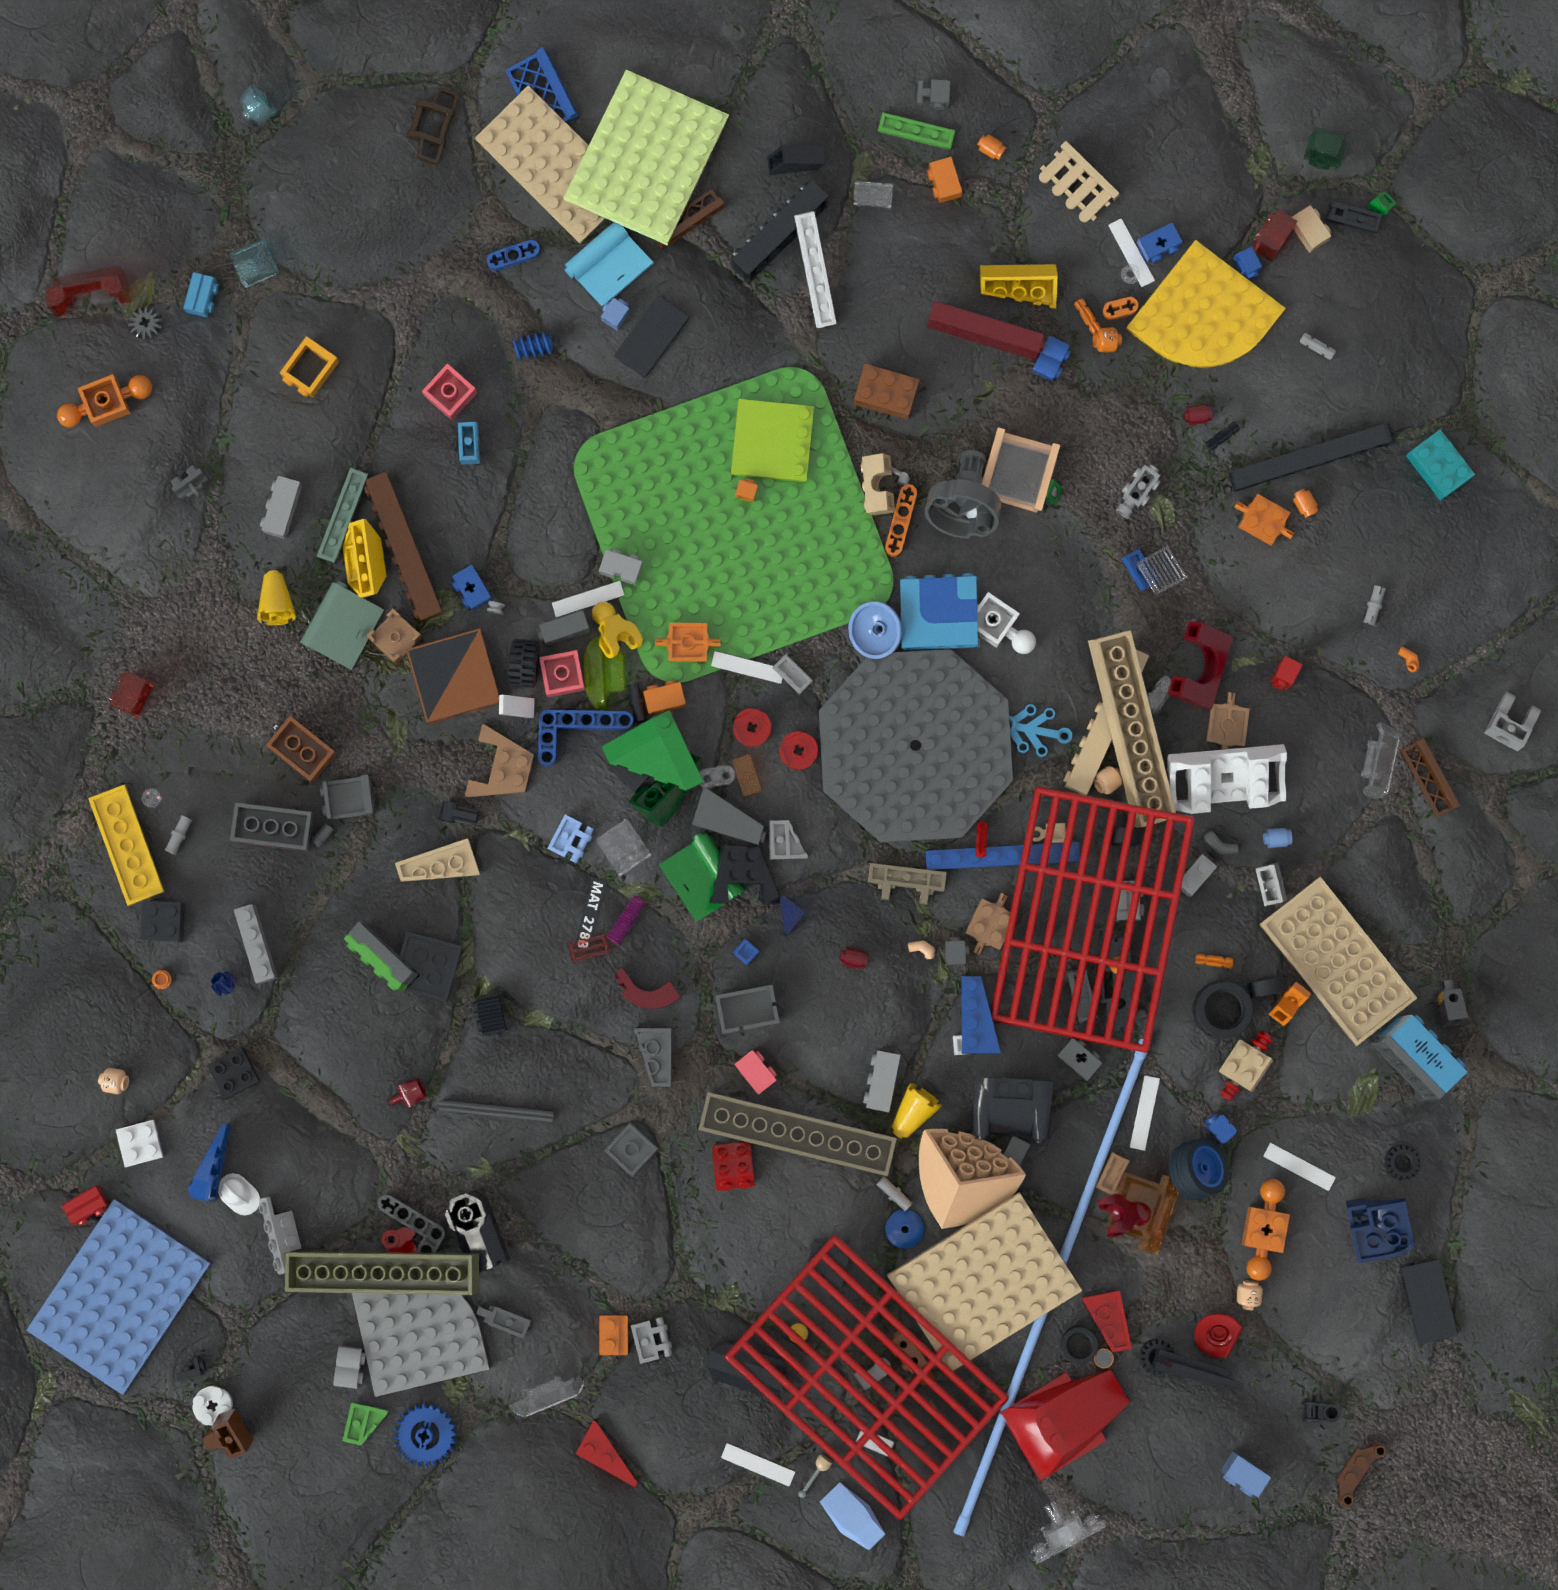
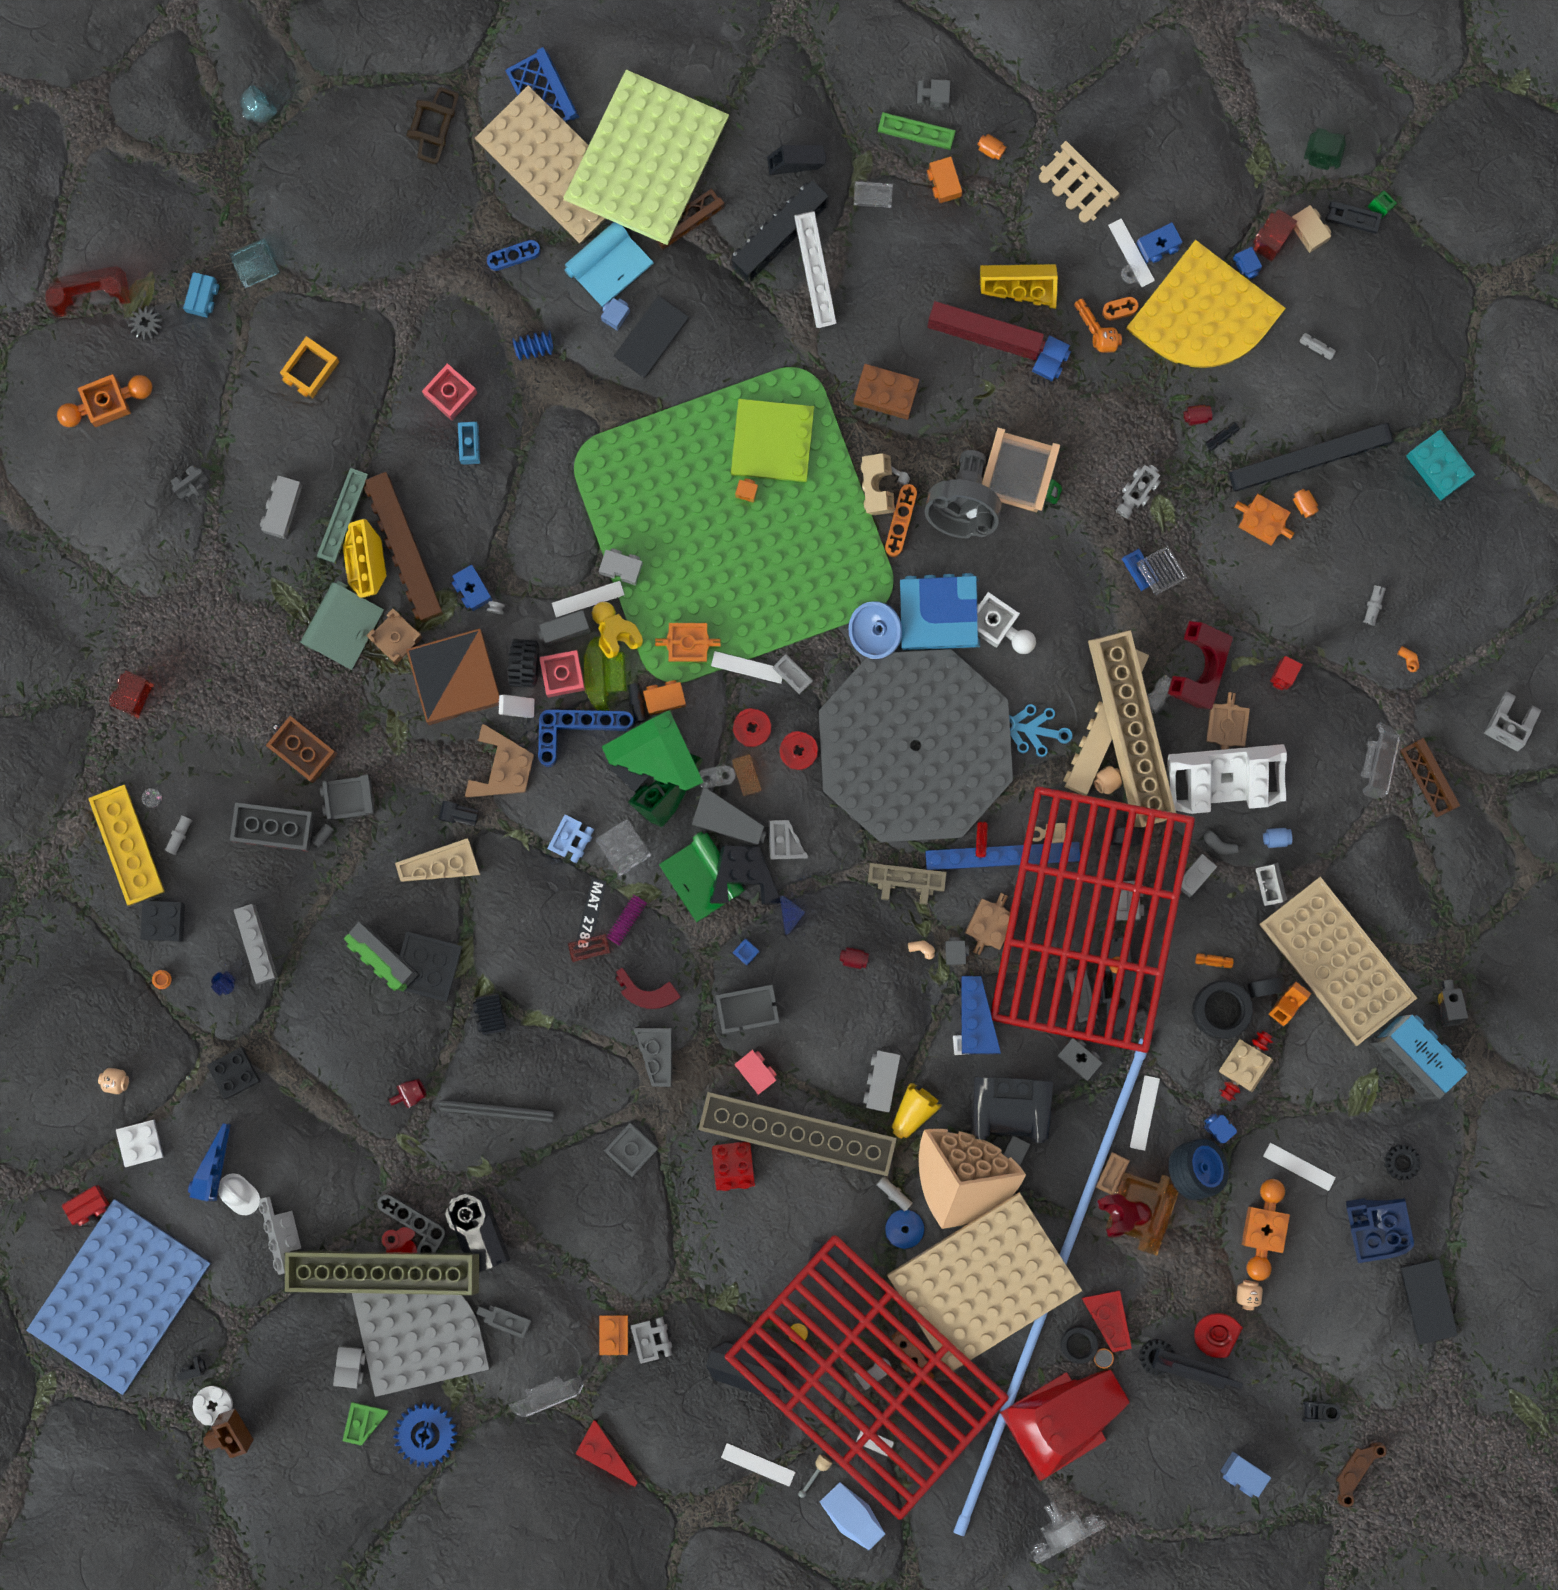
yellow cone [257,570,296,625] -> none

